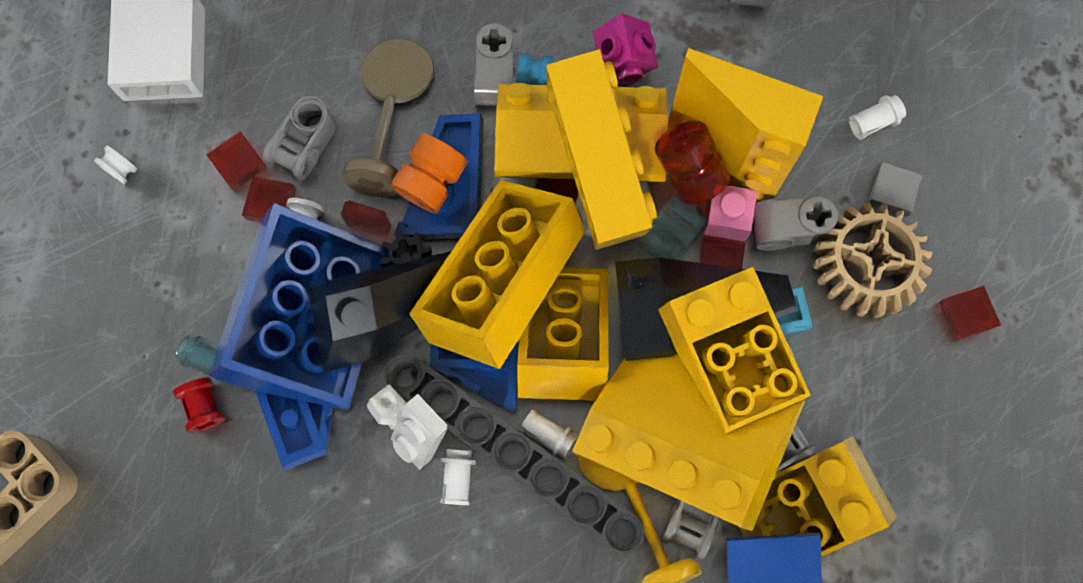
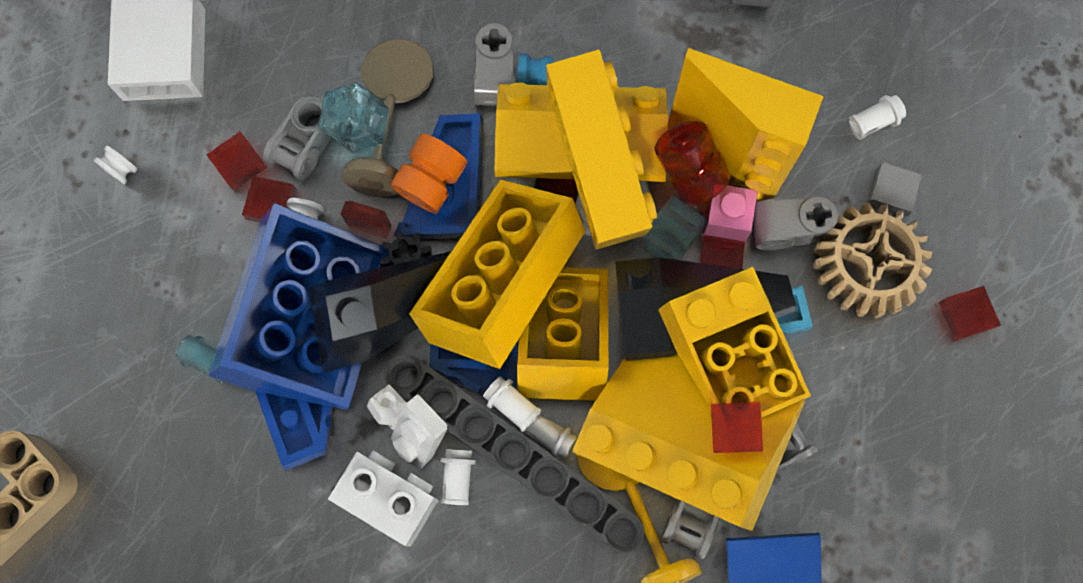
red bush [173,377,225,433] -> none
dark pink brick [592,13,658,85] -> none
yellow slope [738,436,897,557] -> none
none -> clear light blue brick [318,82,389,152]
none -> white brick [328,451,438,547]
none -> white pin [483,376,542,432]
none -> clear red tile [710,401,763,453]

